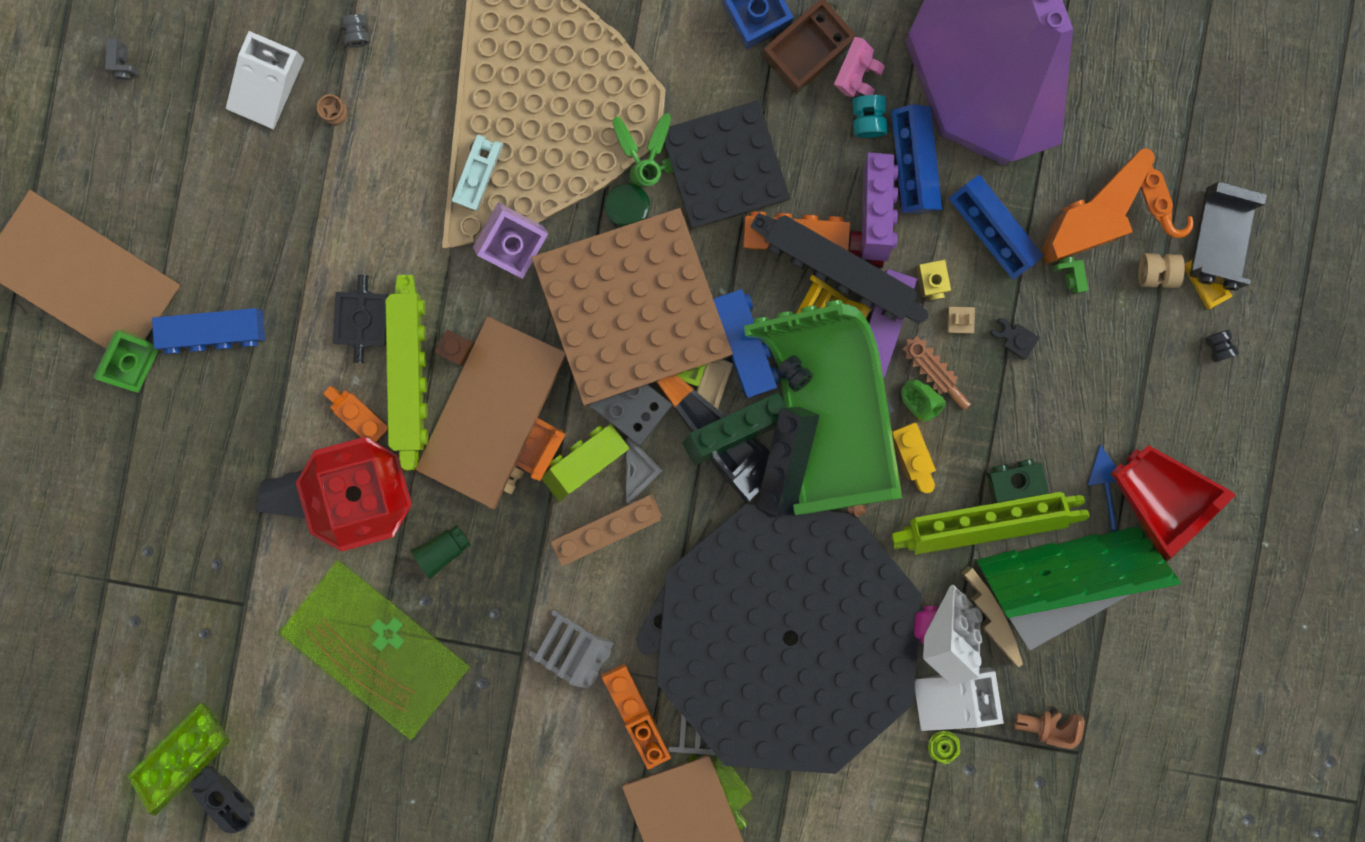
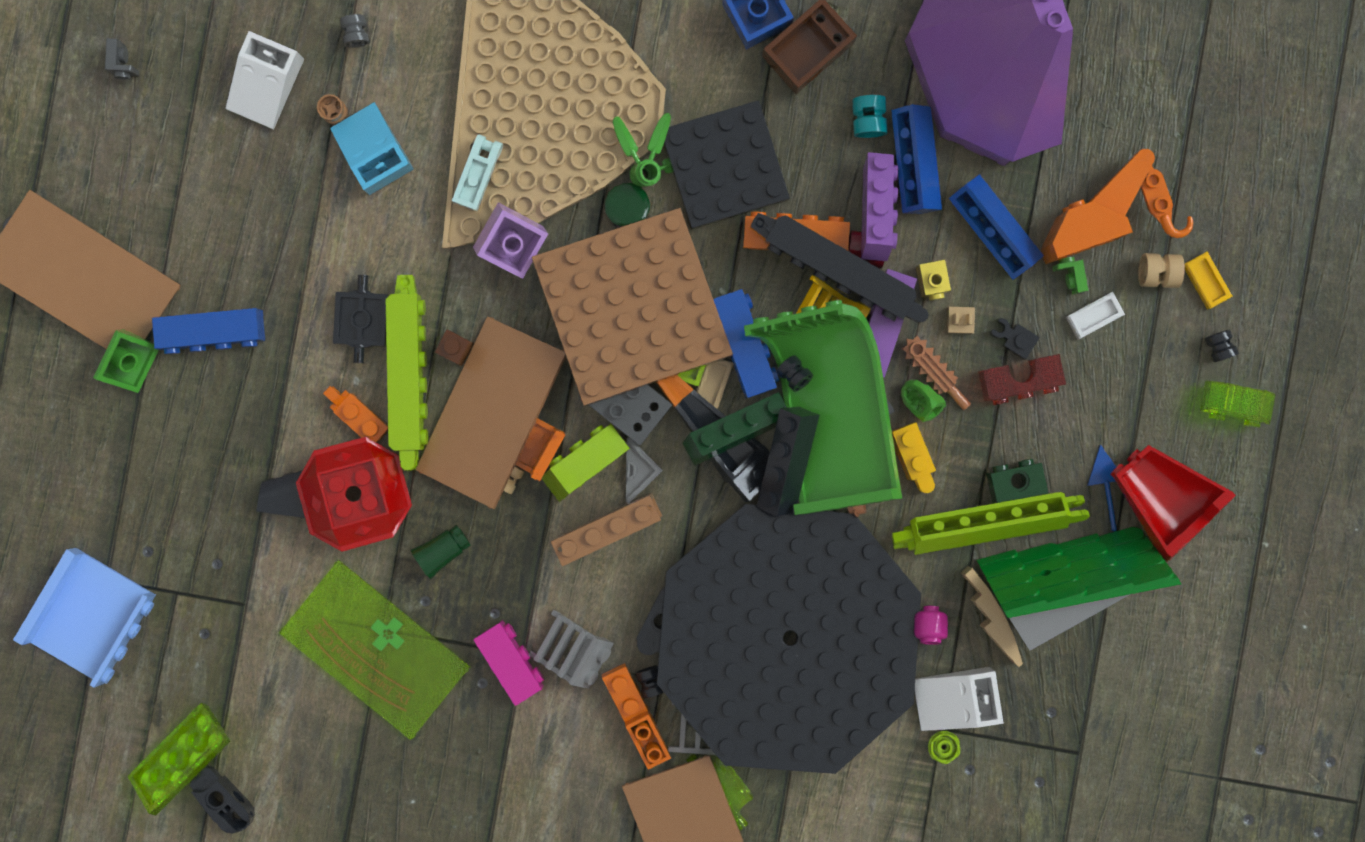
bright pink plate [834,37,885,97] -> none
white slope [923,585,983,685] -> none
nougat piece [1014,711,1085,749] -> none
panel [1189,182,1267,291] -> none
none -> light blue panel [13,548,156,688]
none -> medium azure slope [330,102,414,195]
none -> dark pink brick [473,620,544,706]
none -> black wheel [635,665,664,698]
none -> clear red arch [978,354,1066,405]
none -> white tile [1066,292,1125,340]
none -> clear neon green brick [1200,380,1276,428]

